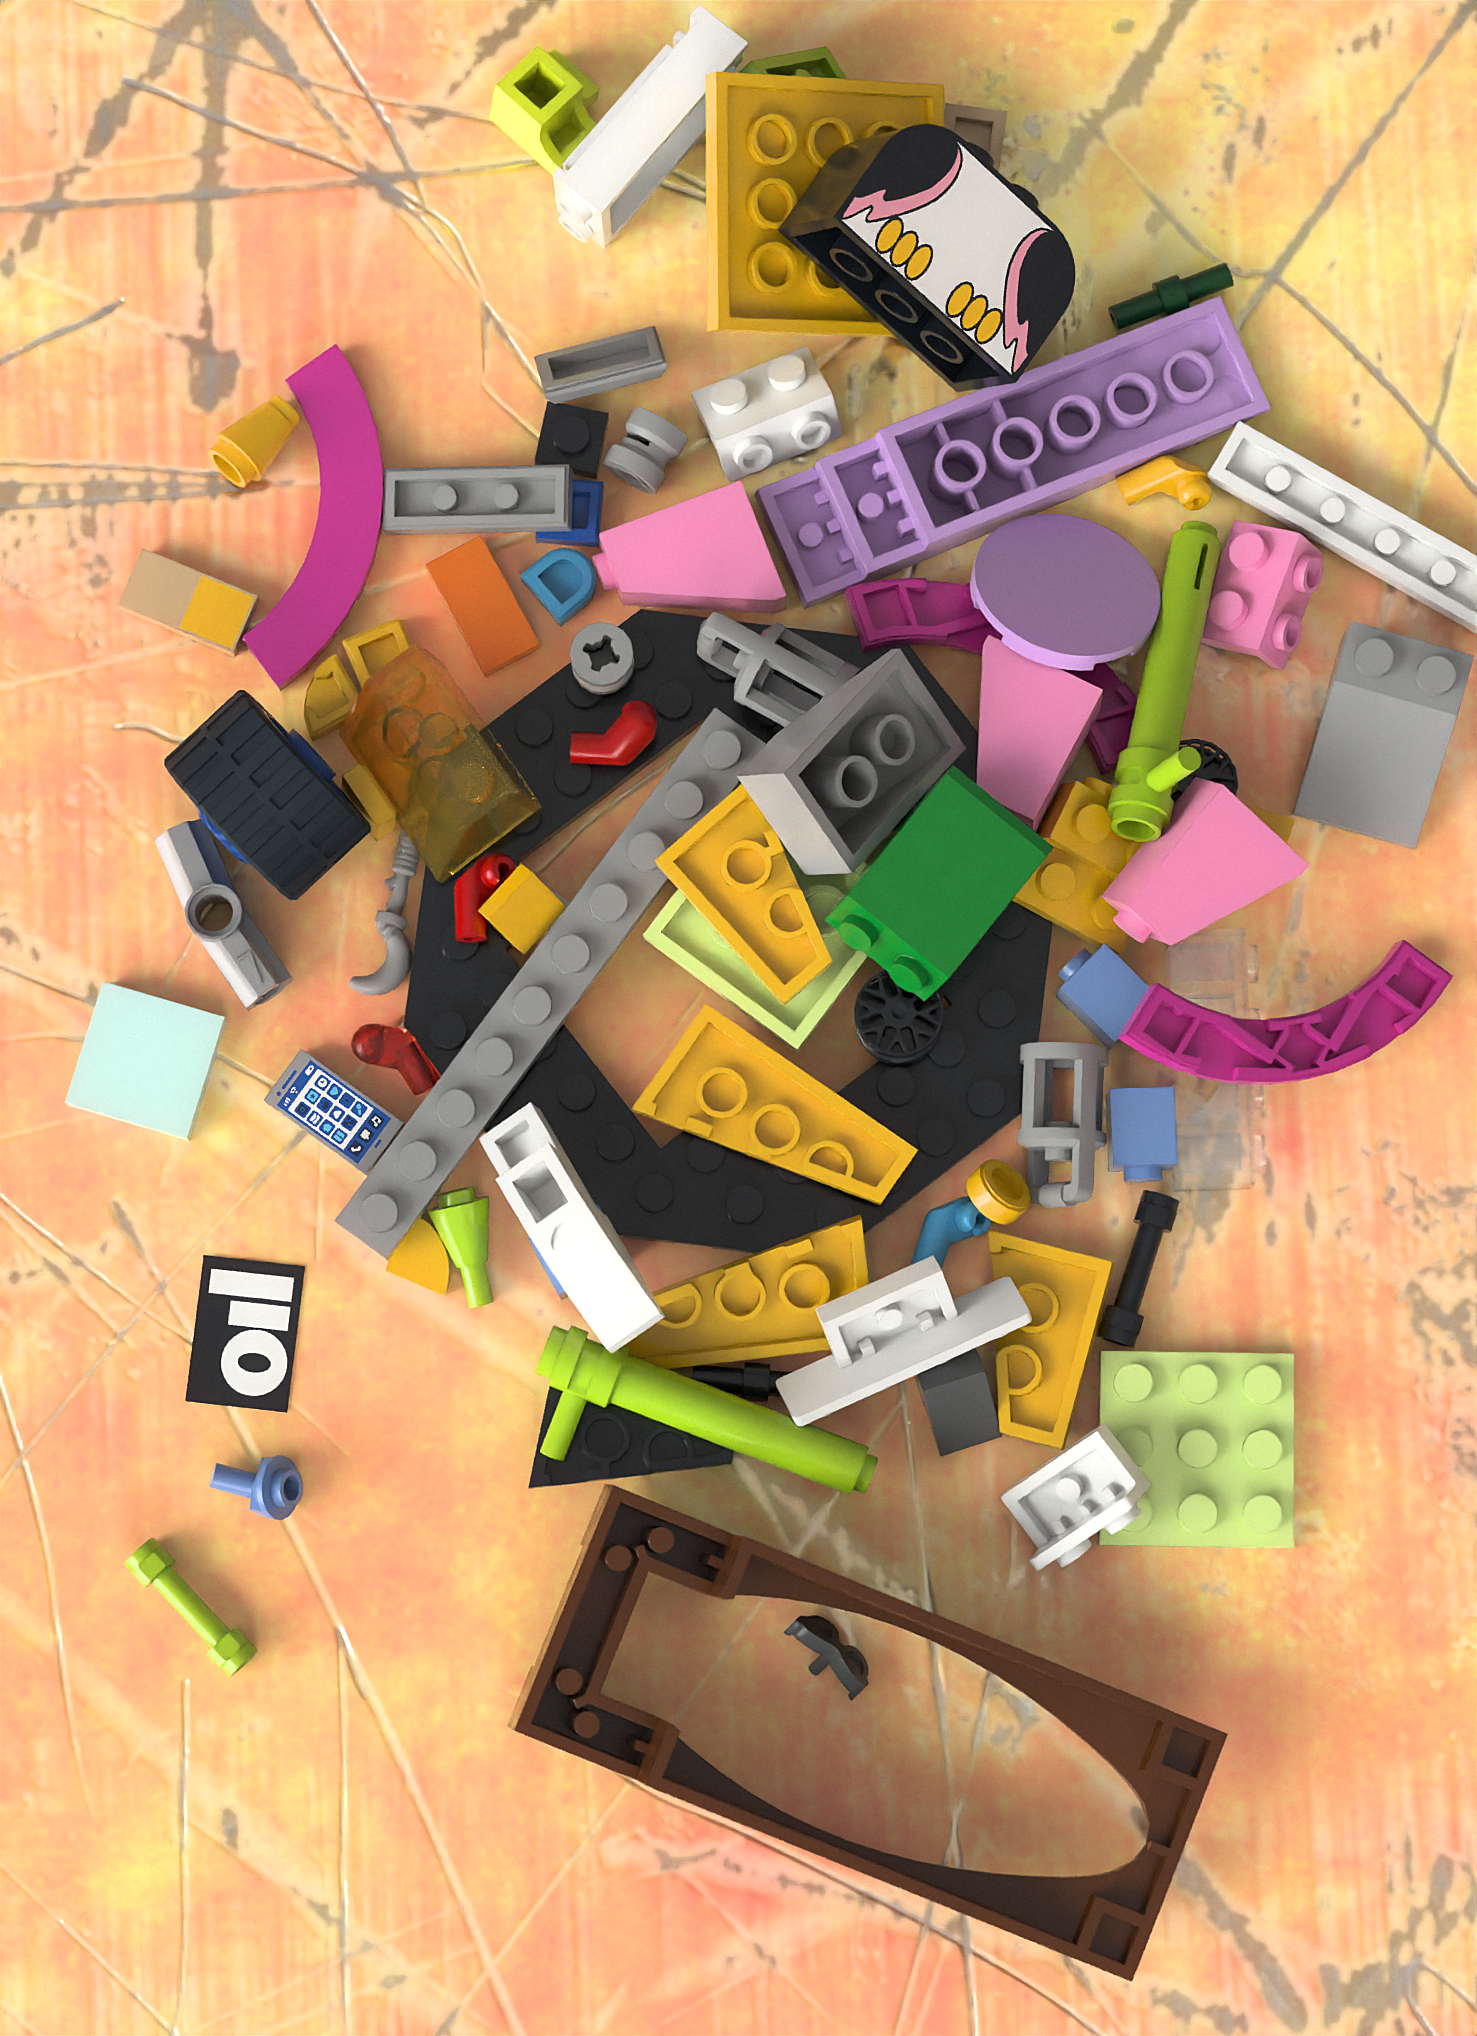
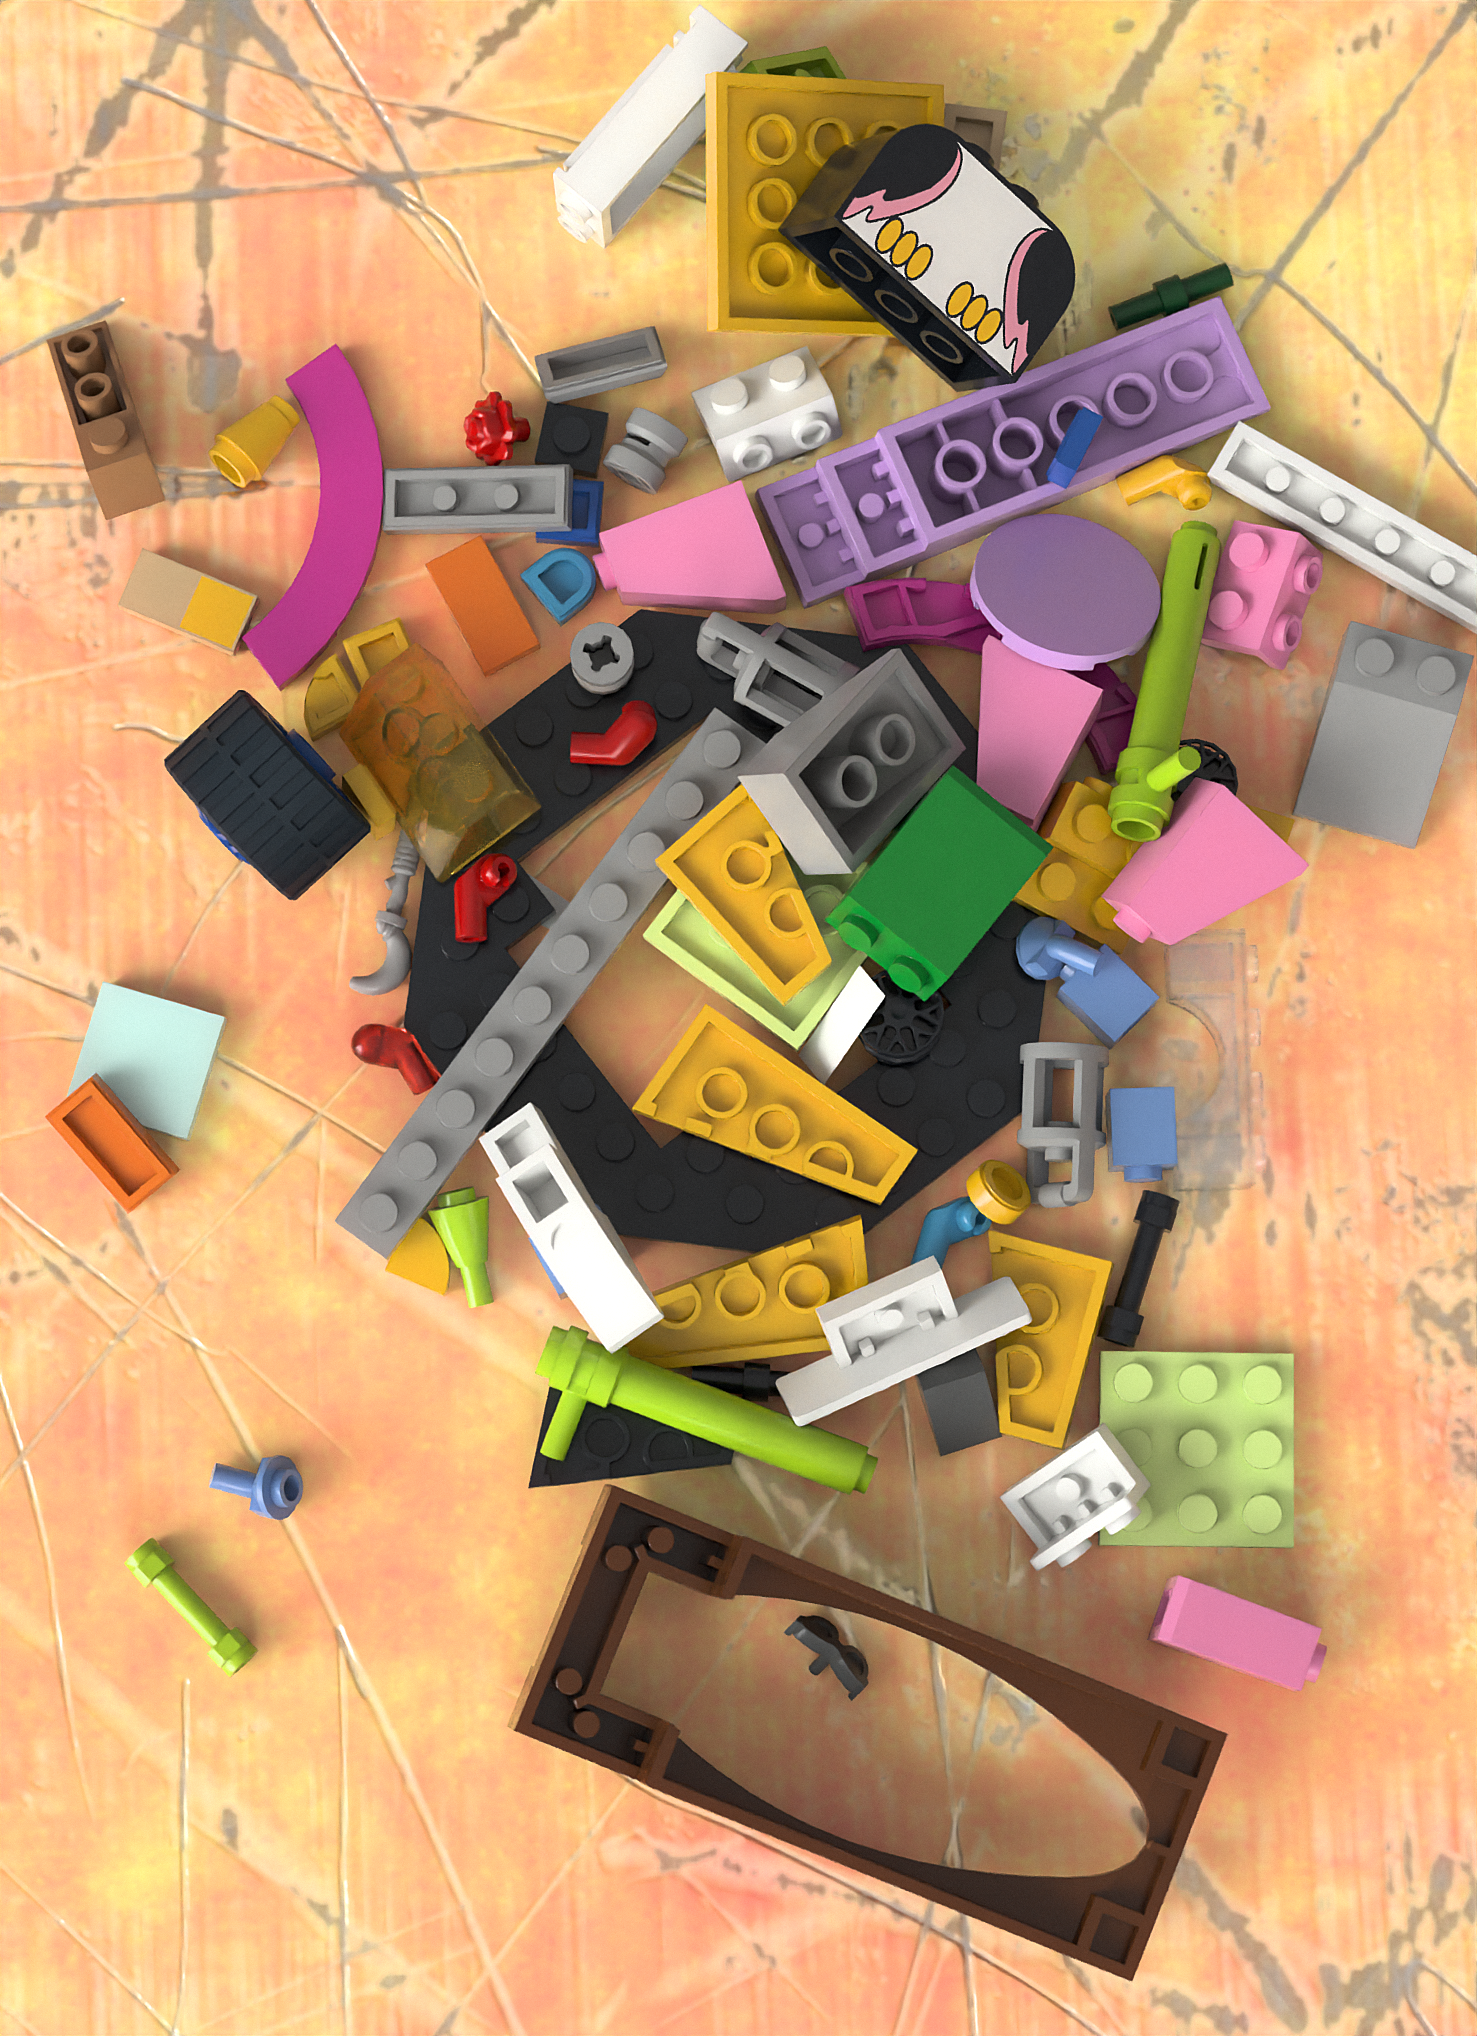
light grey piece [154,819,293,1011] -> none
sticker [185,1255,305,1413] -> none
tile [263,1049,405,1176] -> none
yellow tile [478,864,566,955] -> none
neon yellow brick [489,45,600,175] -> none
dark pink tile [1118,940,1453,1085] -> none
none -> orange tile [45,1073,180,1214]
none -> medium nougat slope [46,320,166,520]
none -> red plant [463,391,530,466]
none -> white sticker [798,965,885,1085]
none -> medium blue plate [1016,917,1106,980]
none -> blue tile [1046,407,1103,489]
none -> bright pink slope [1147,1575,1327,1691]

